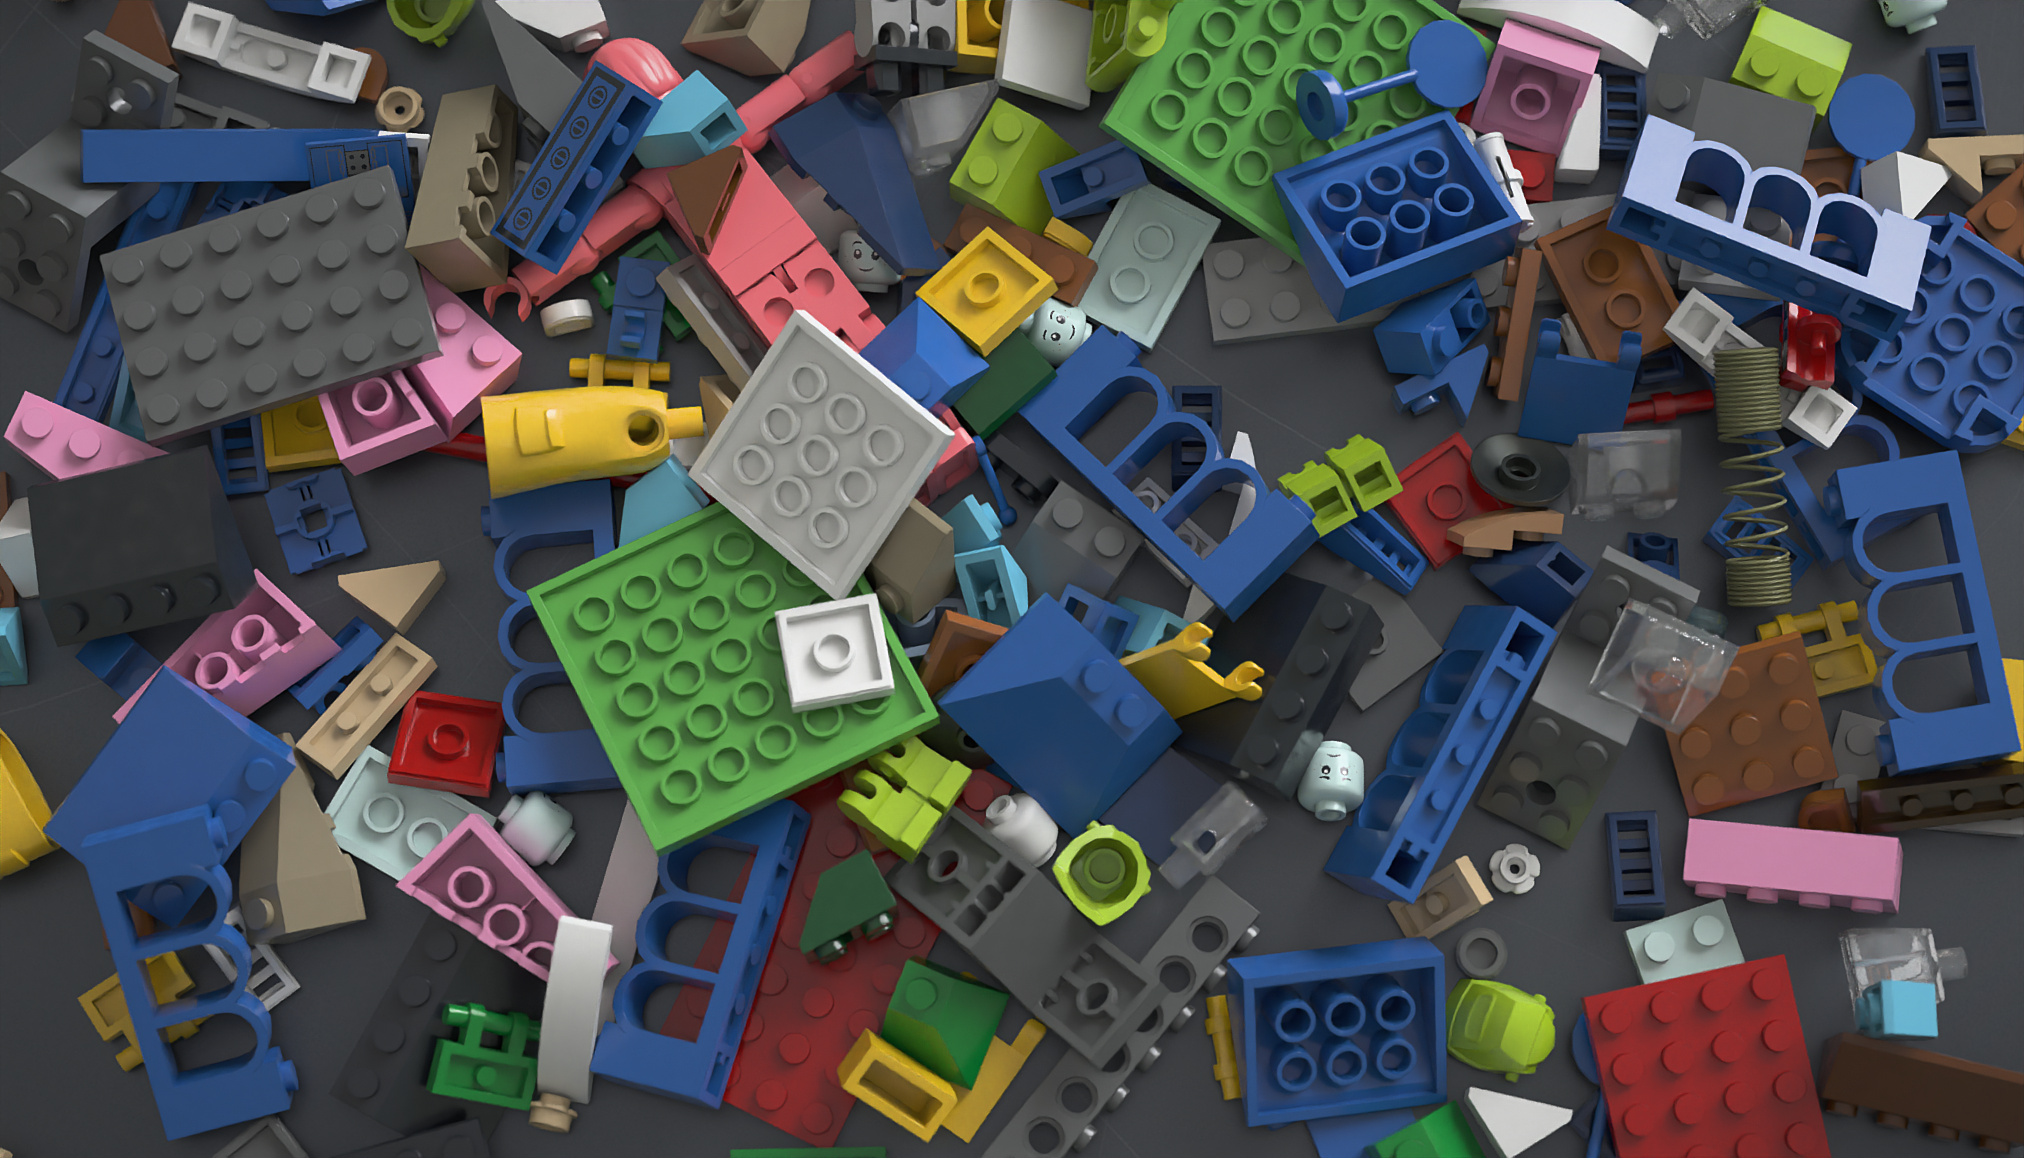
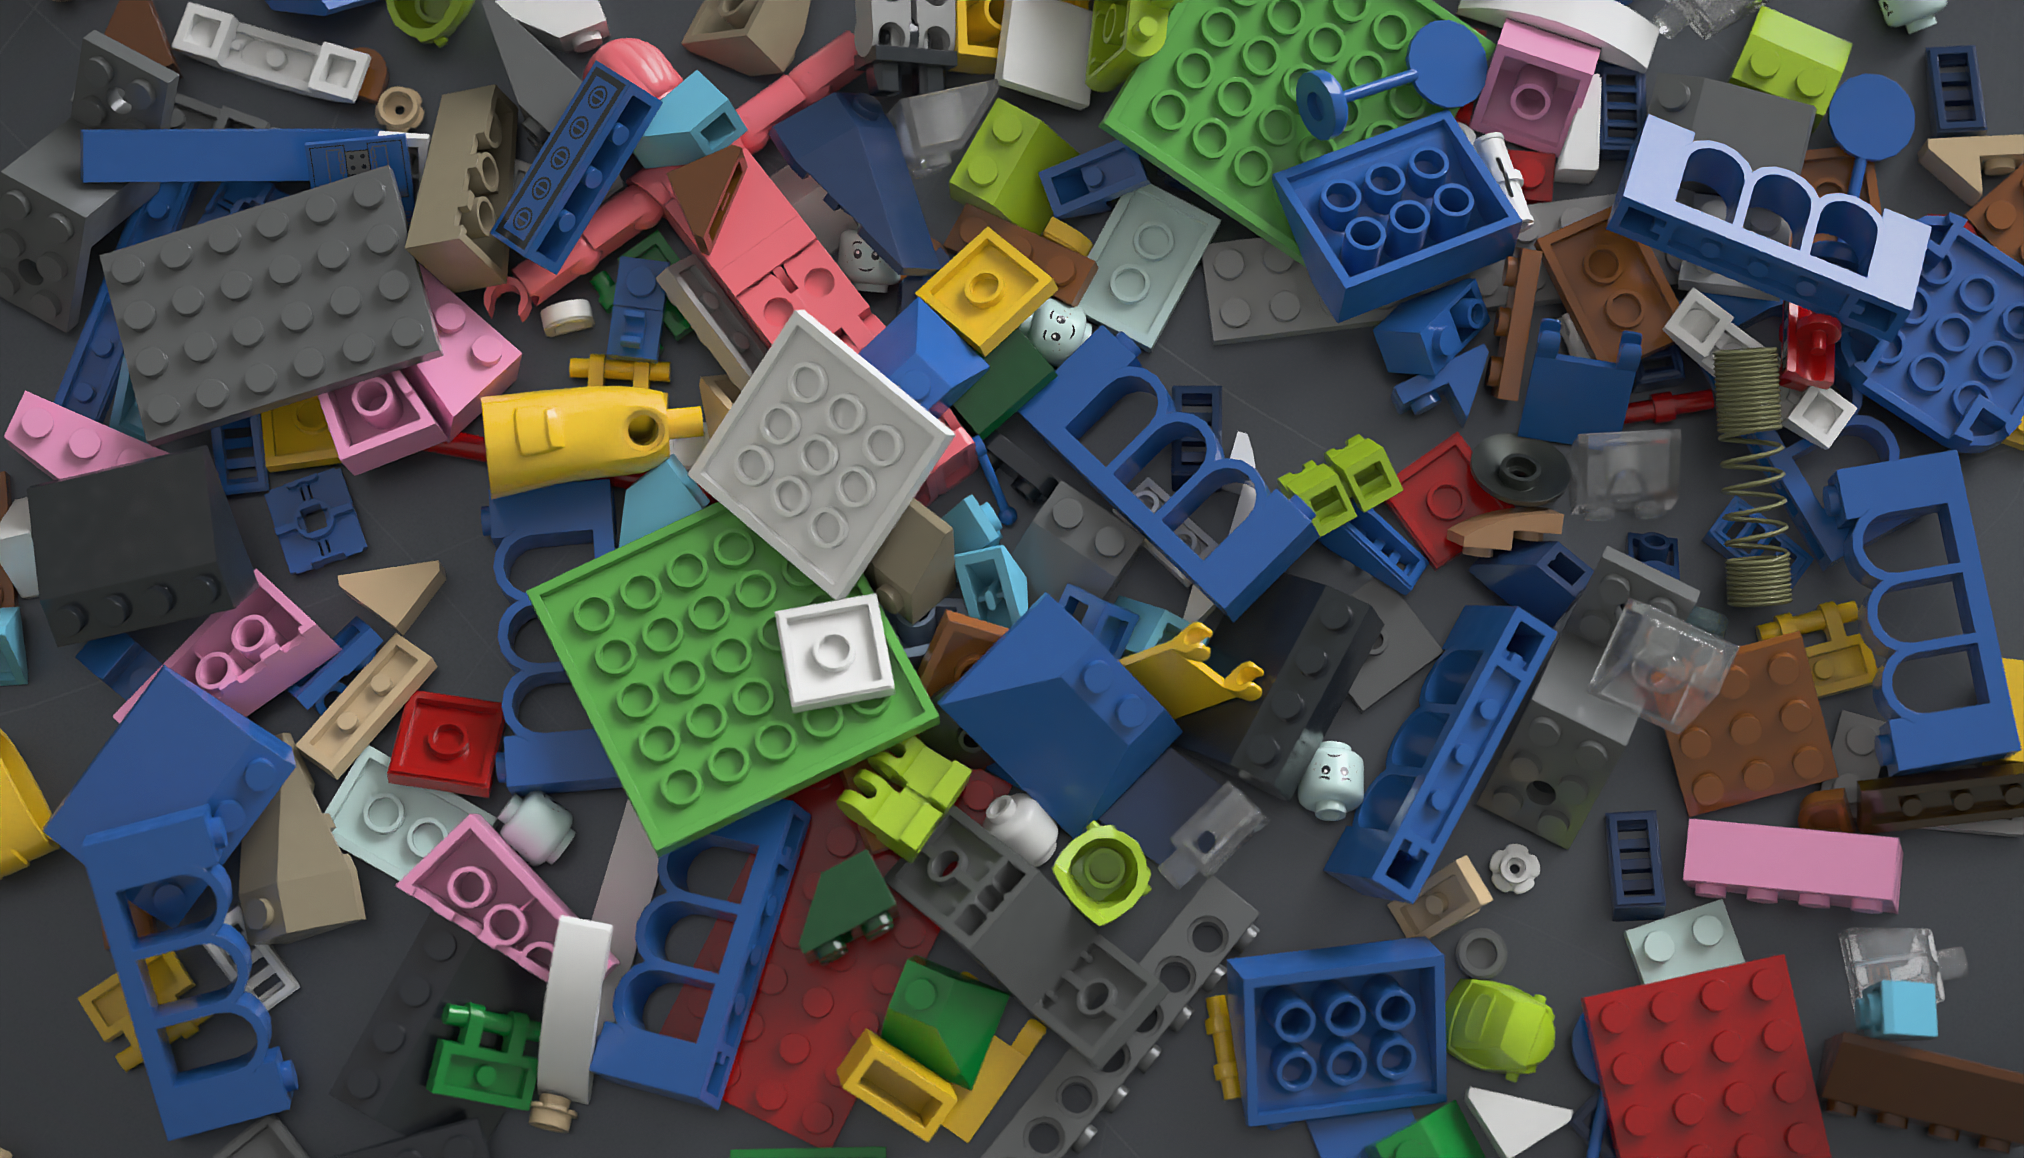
white slope [1860,151,1952,219] -> none

